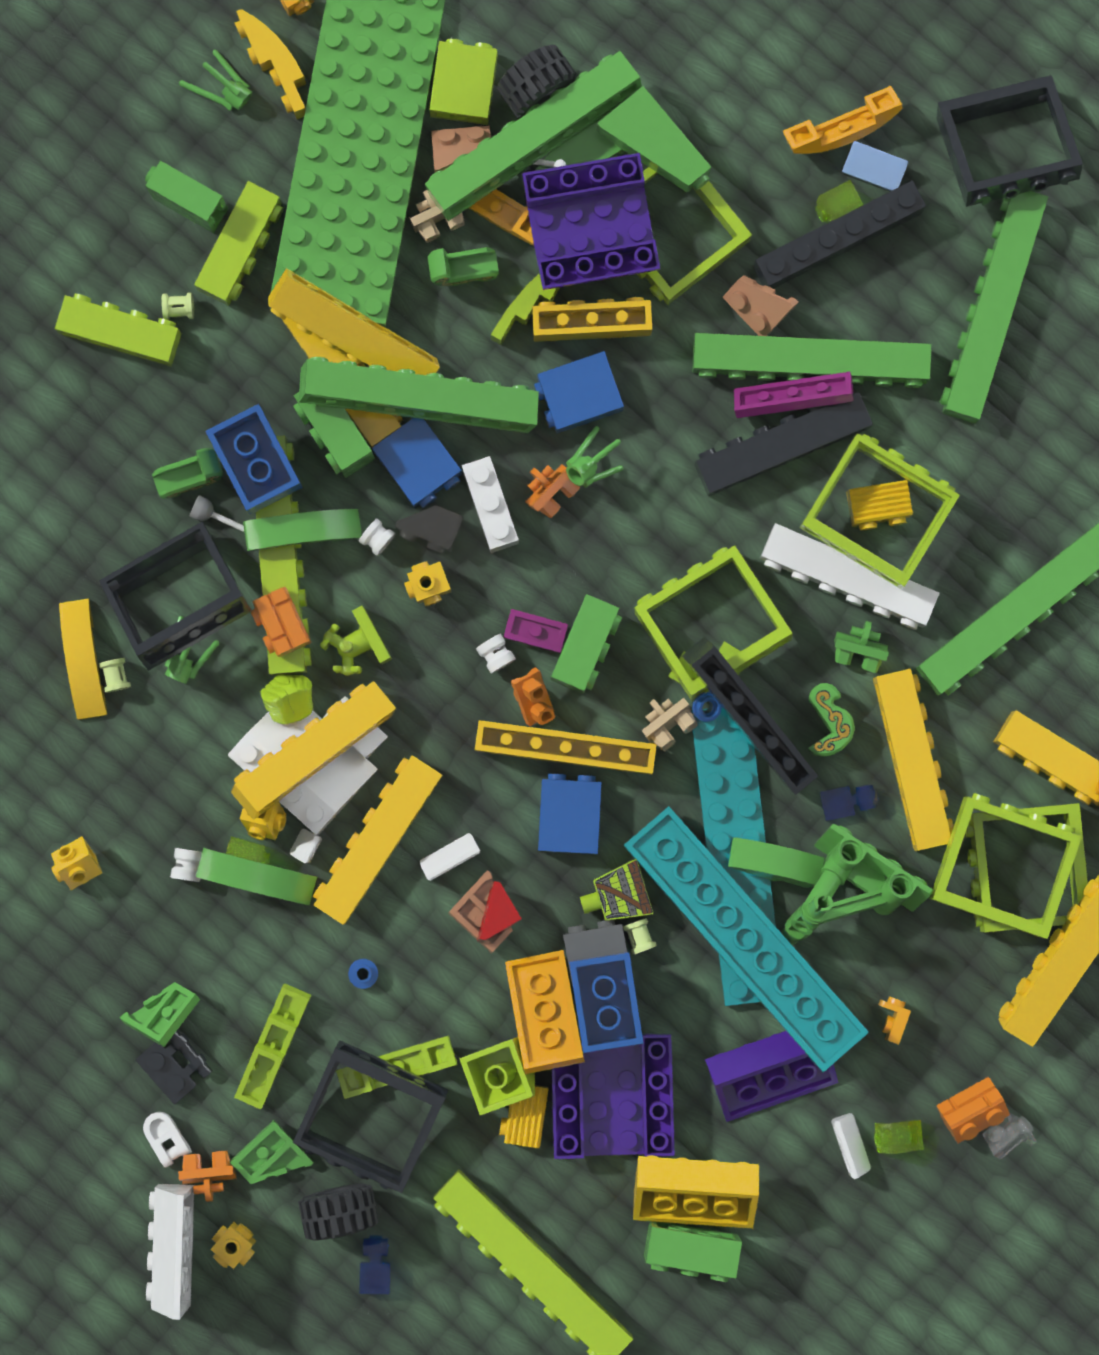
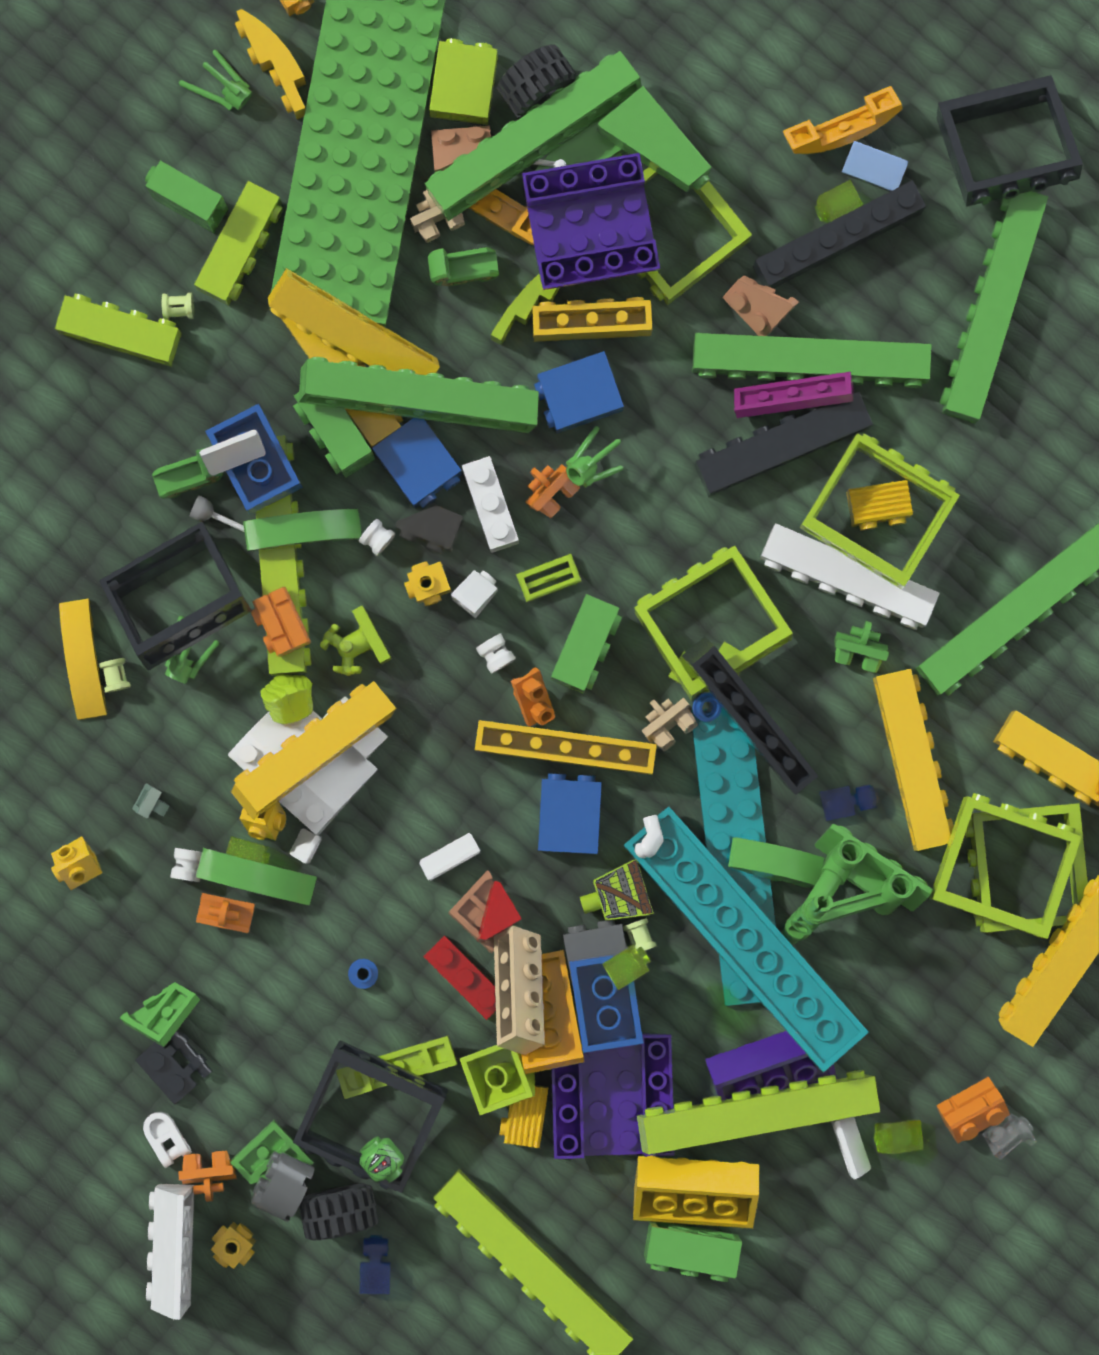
lime slope [234,983,311,1109] -> none
yellow brick [313,755,443,925] -> none
magenta plate [503,609,568,653] -> none
bright green animal [807,683,855,757] -> none
light orange bracket [878,996,911,1045] -> none
none -> sand green tile [132,783,169,818]
none -> orange hips [196,893,255,933]
none -> white slope [199,430,266,476]
none -> dark grey brick [251,1151,314,1222]
none -> bright green head [360,1136,404,1183]
none -> red plate [423,935,496,1020]
none -> white slope [451,570,498,618]
none -> tan brick [494,926,545,1055]
none -> lime tile [516,554,582,603]
none -> clear neon green brick [602,944,651,990]
none -> white arm [635,815,663,859]
none -> lime brick [637,1070,880,1155]

